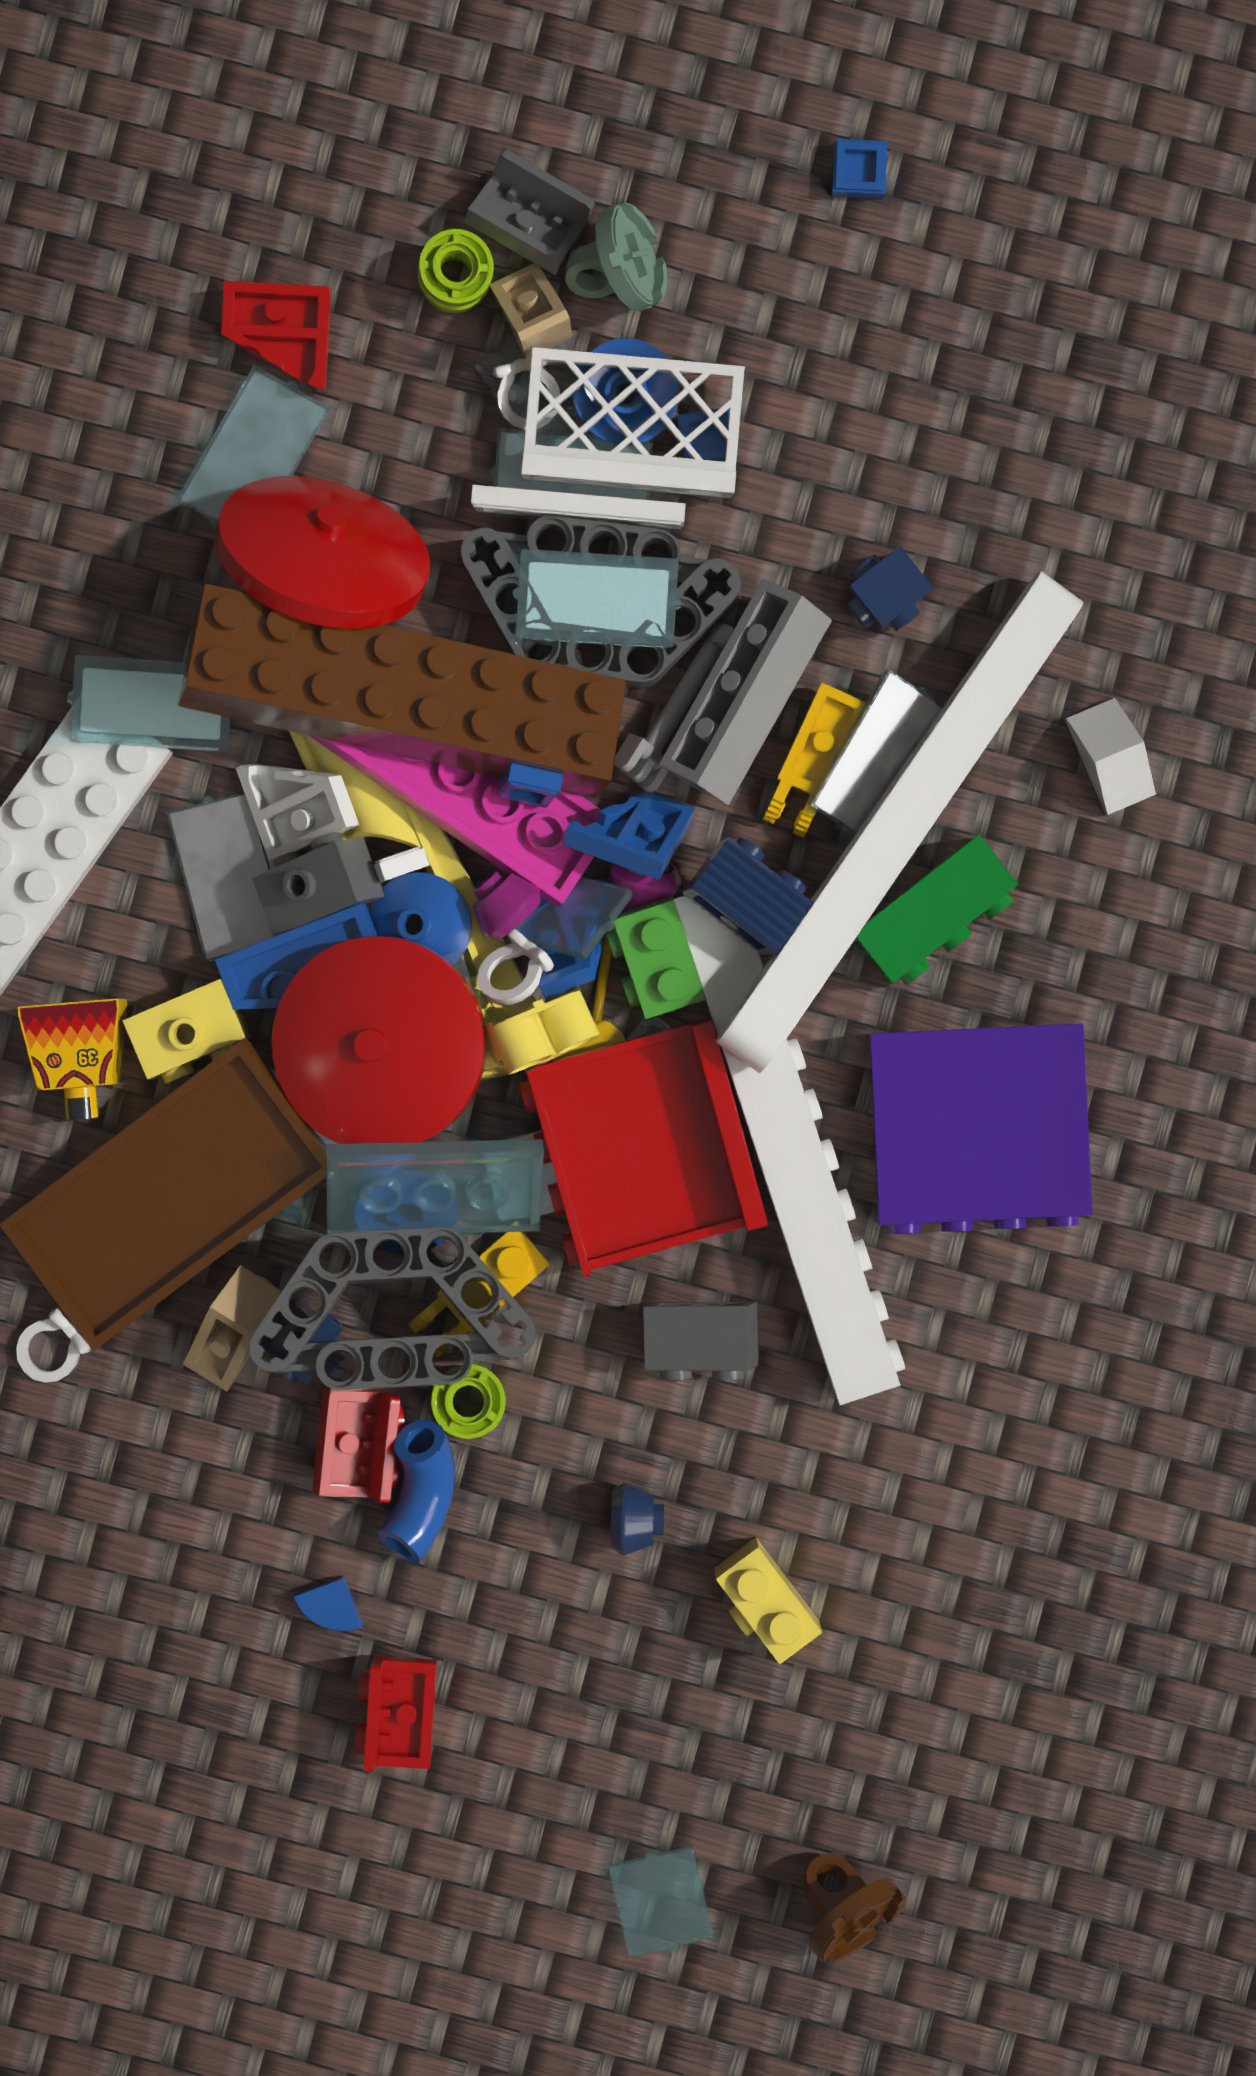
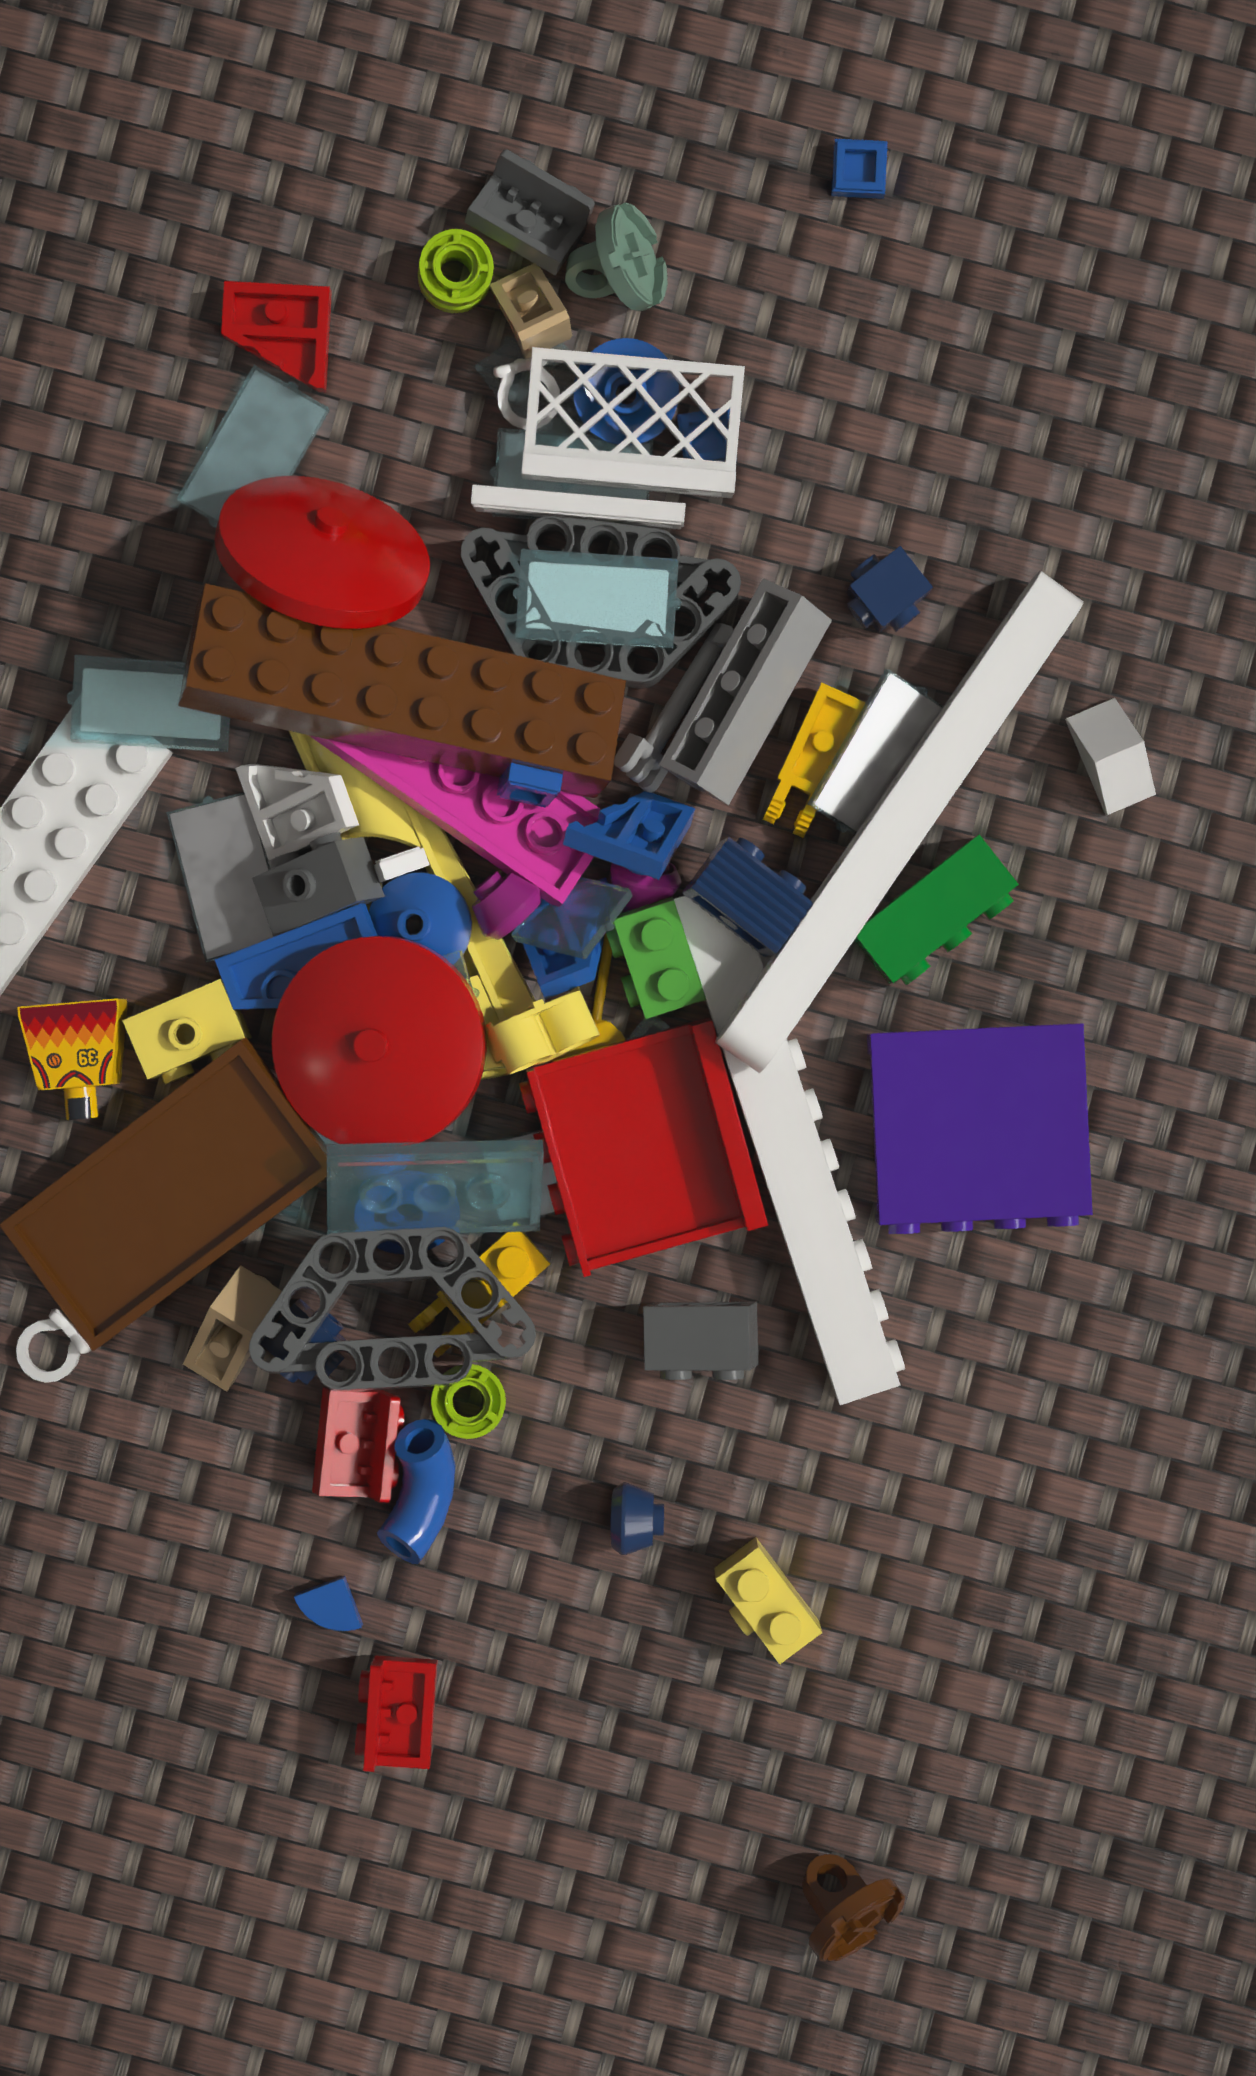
white piece [477,929,554,1005] -> none
clear light blue piece [609,1845,714,1957] -> none

